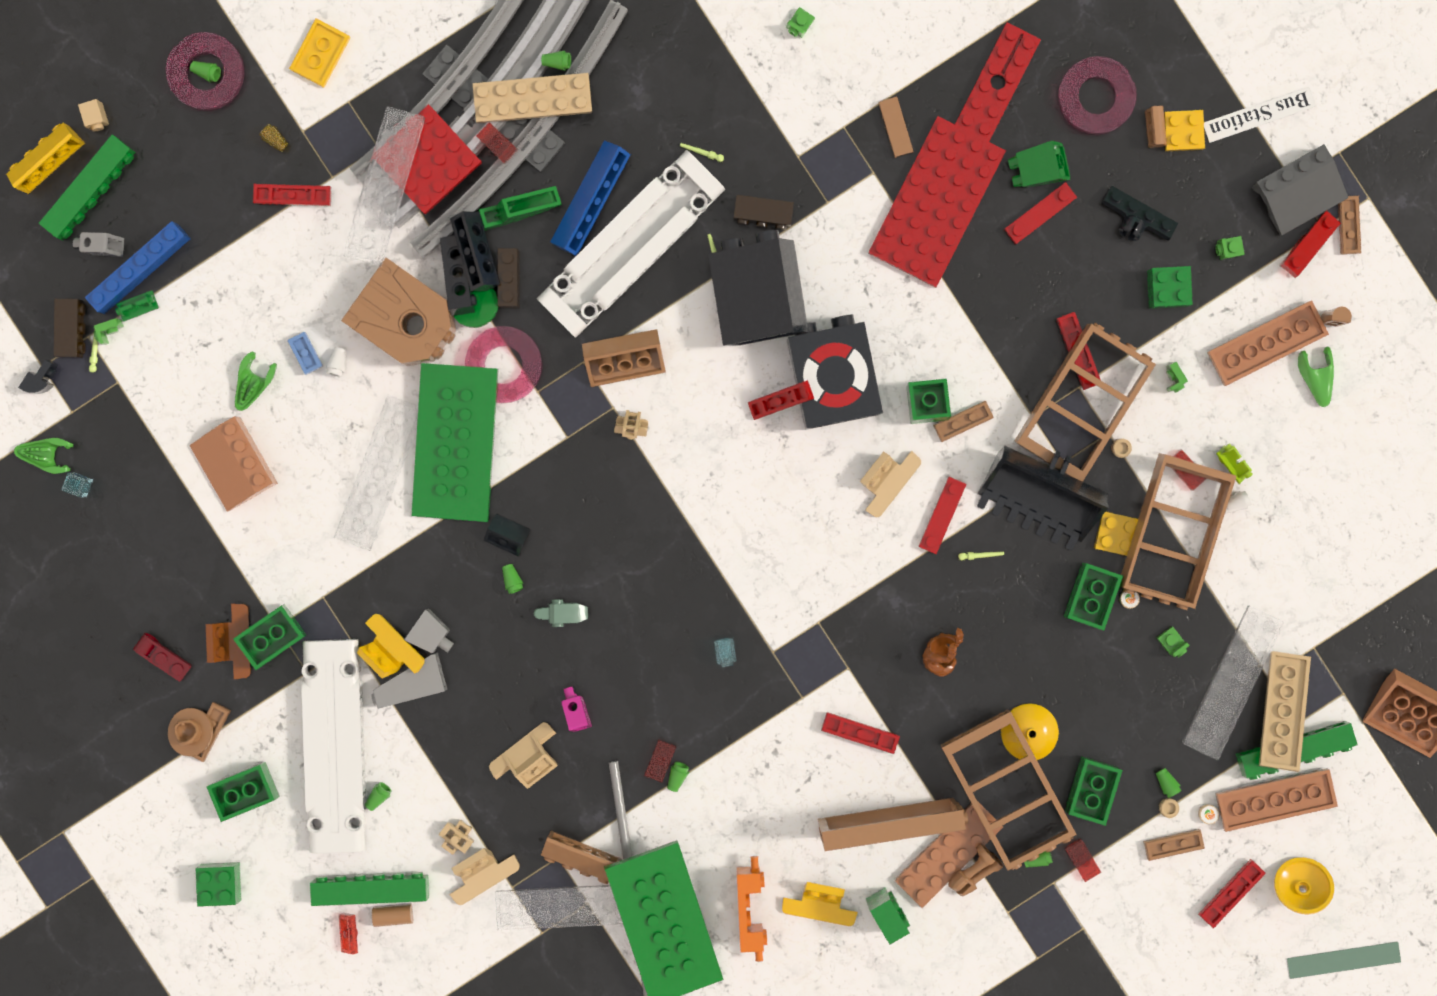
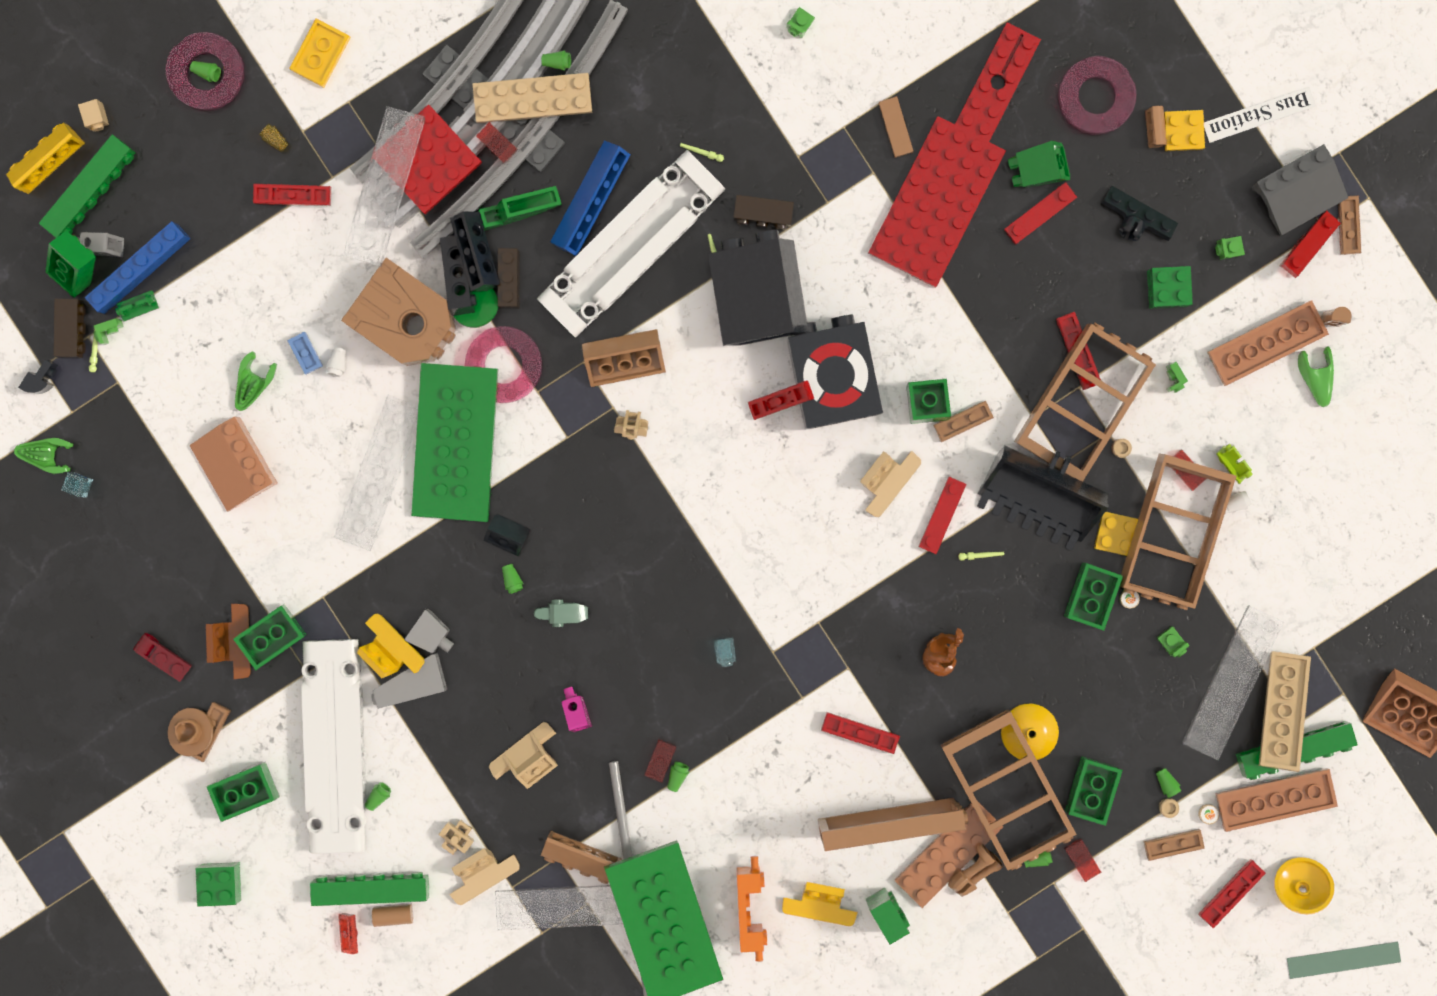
none -> green brick [45,231,95,298]

